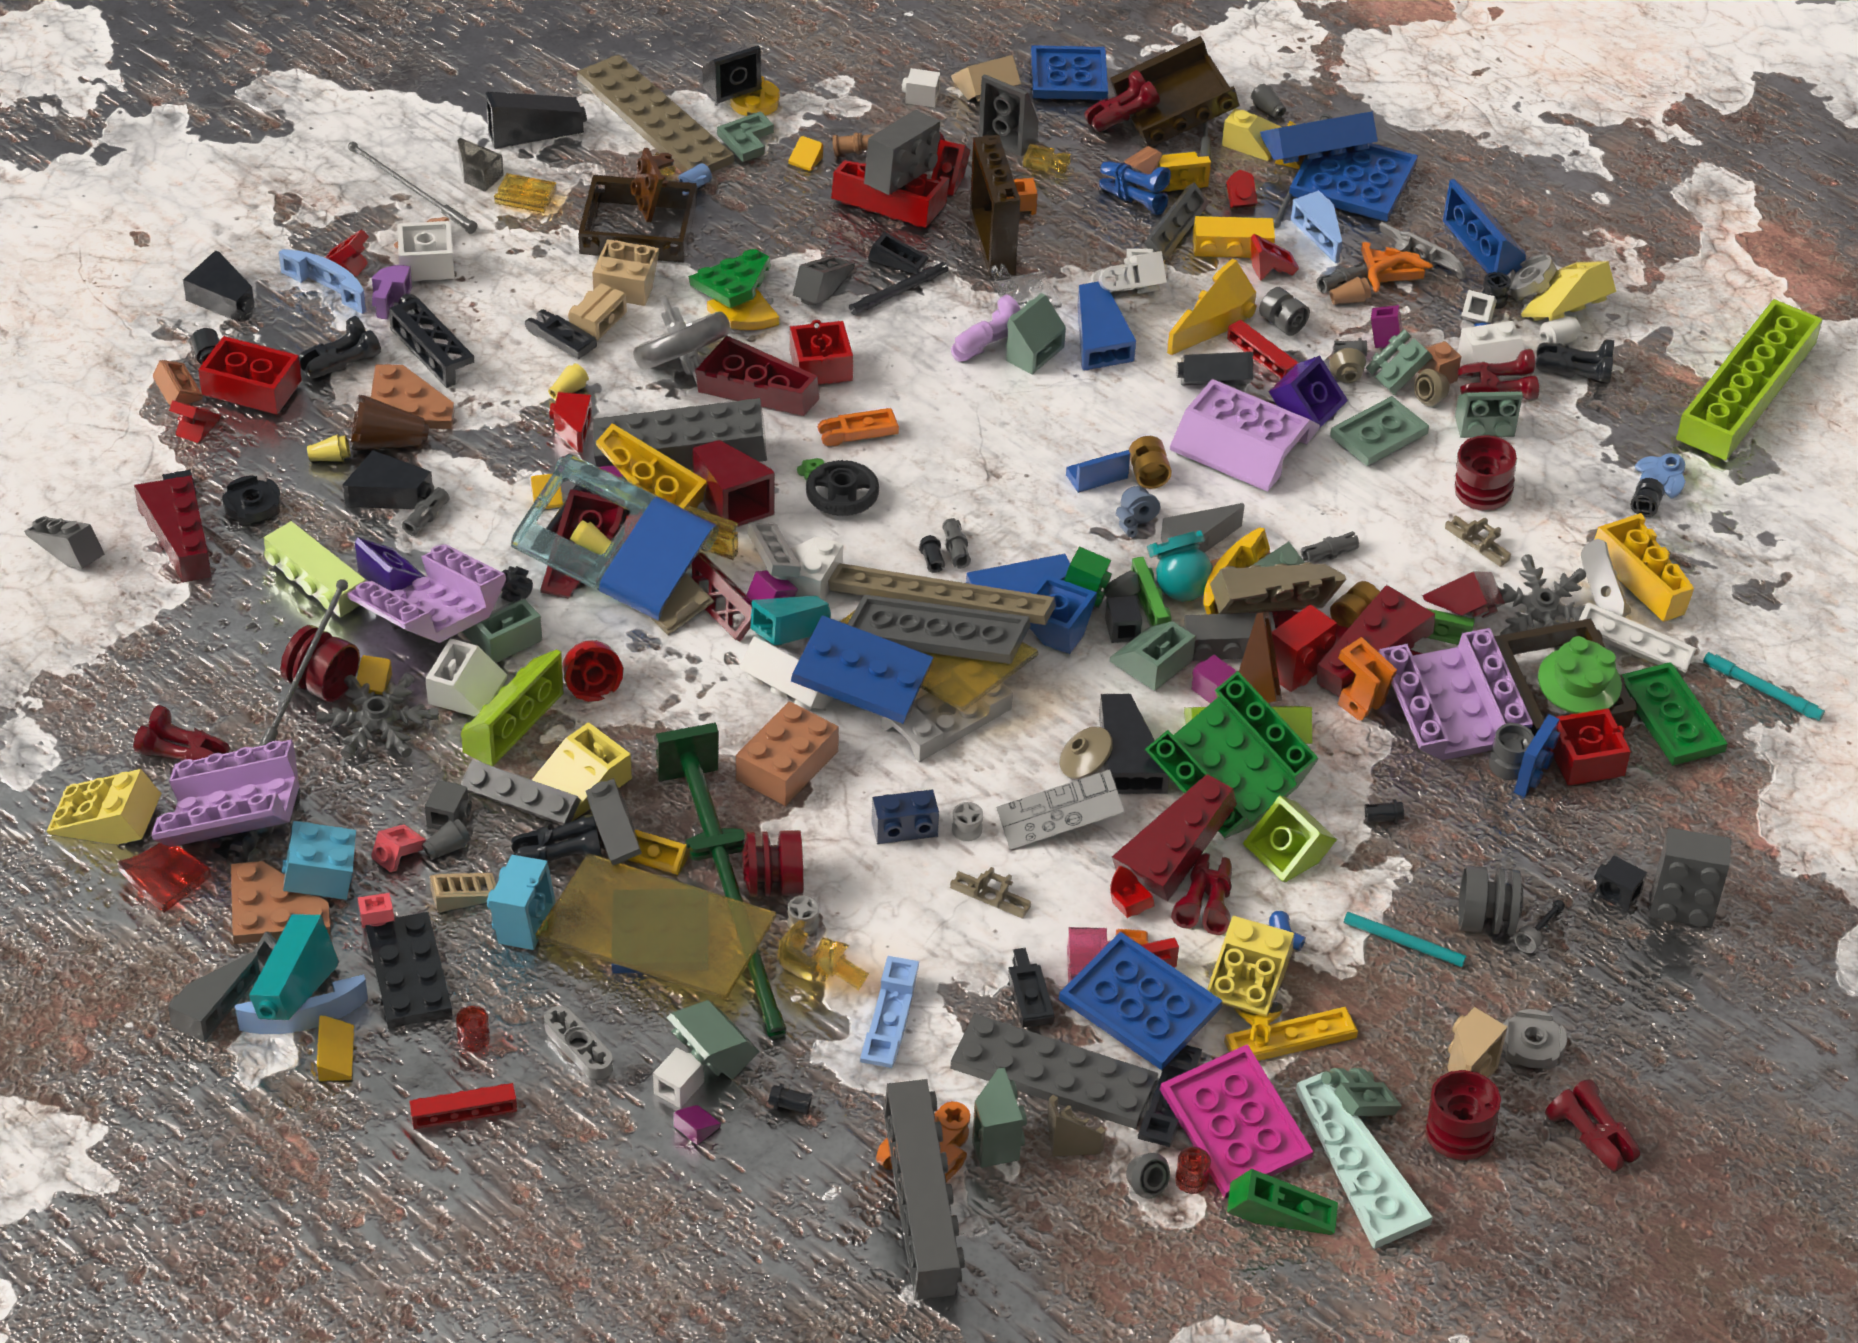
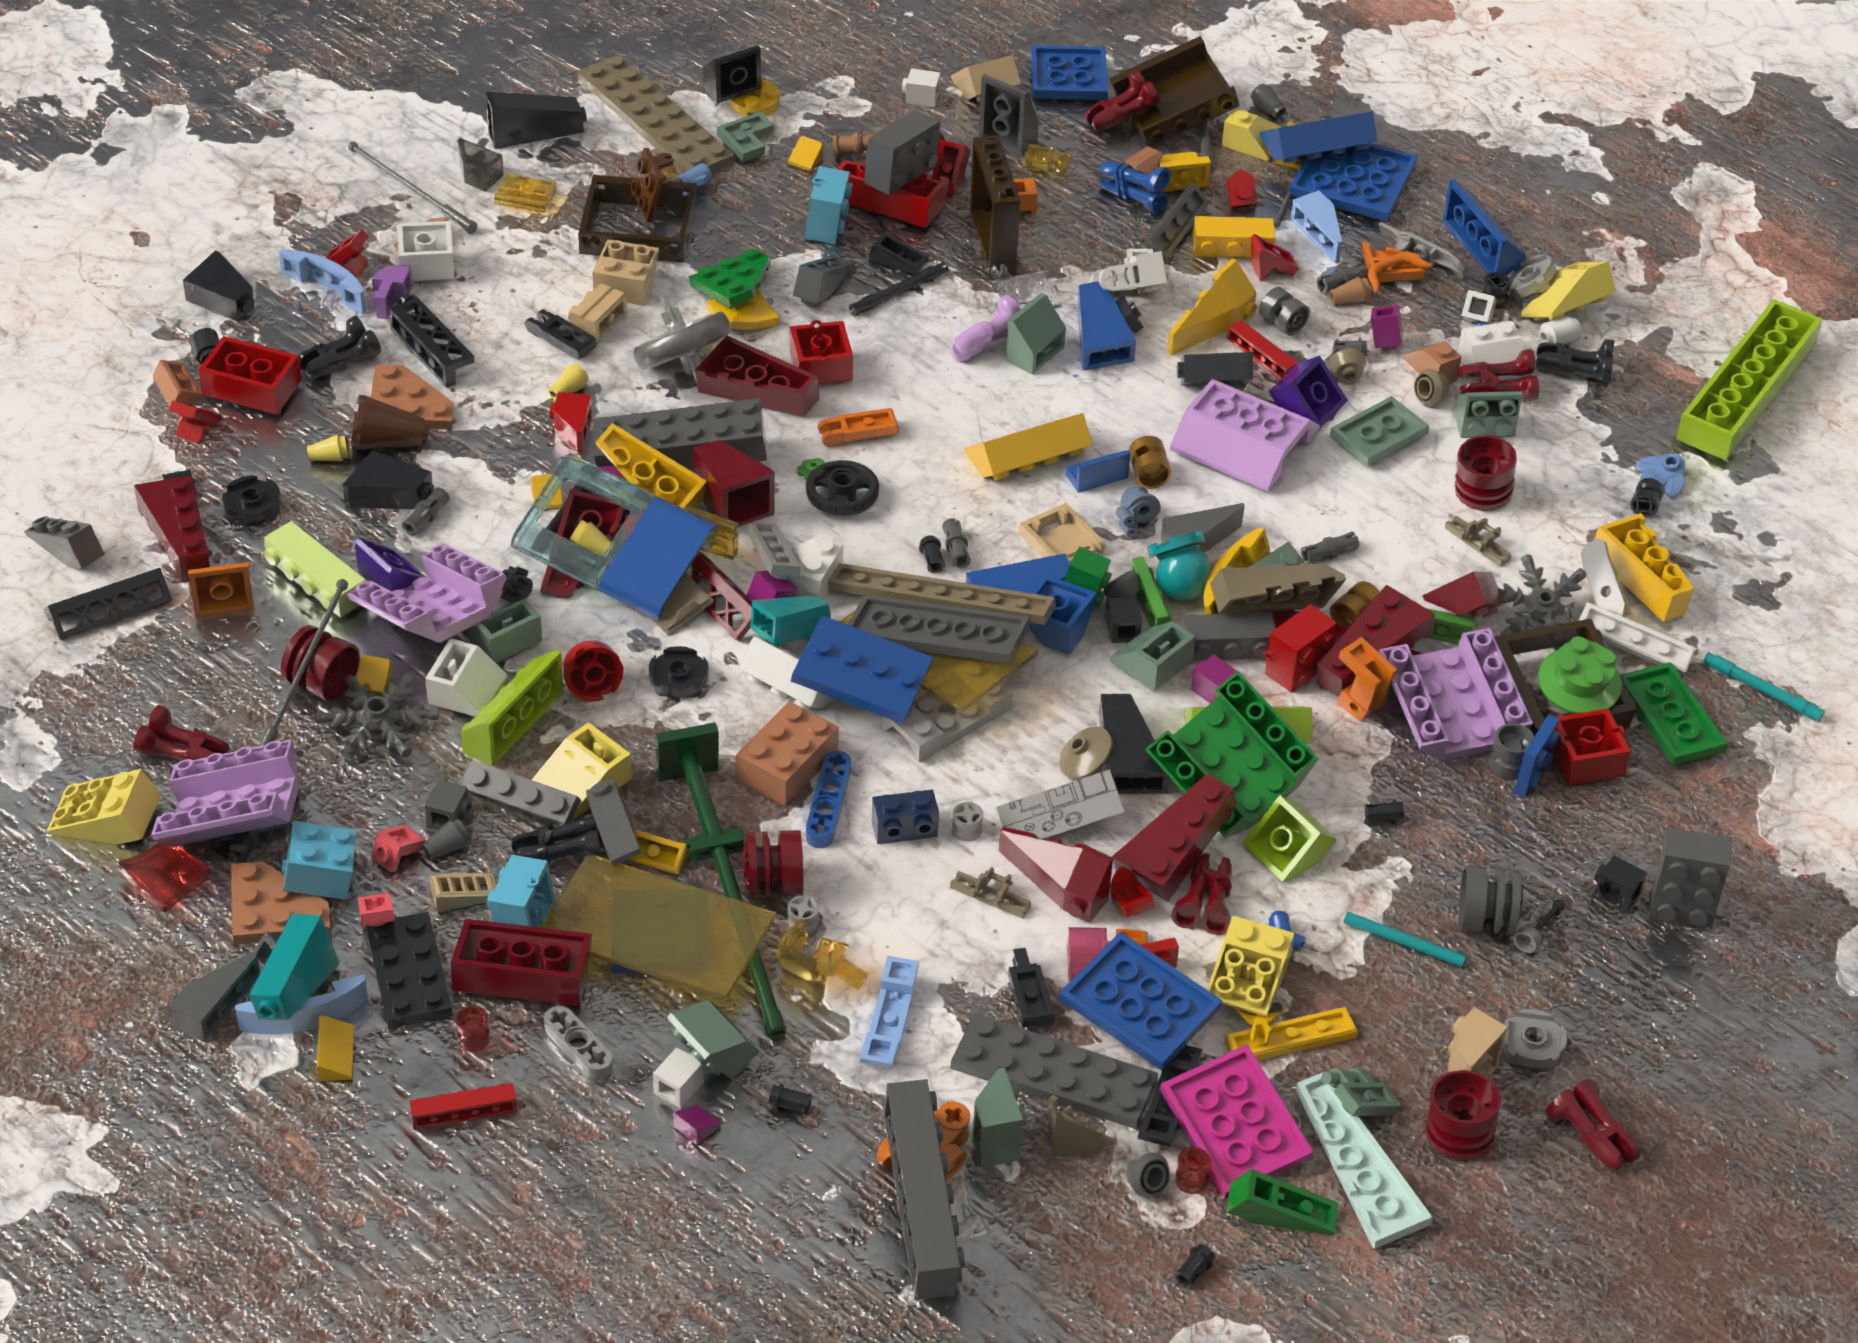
reddish brown slope [1239,612,1282,703] -> none
sand green plate [1365,329,1433,395] -> none
none -> black fence [44,568,173,640]
none -> orange slope [188,562,254,616]
none -> dark red slope [451,919,592,1006]
none -> black plate [649,646,709,698]
none -> medium azure brick [805,166,853,245]
none -> blue beam [806,751,851,848]
none -> yellow slope [964,413,1093,481]
none -> wedge [999,827,1113,923]
none -> tan container [1019,503,1105,563]
none -> black plate [1115,296,1144,333]
none -> black pin [1174,1244,1215,1288]

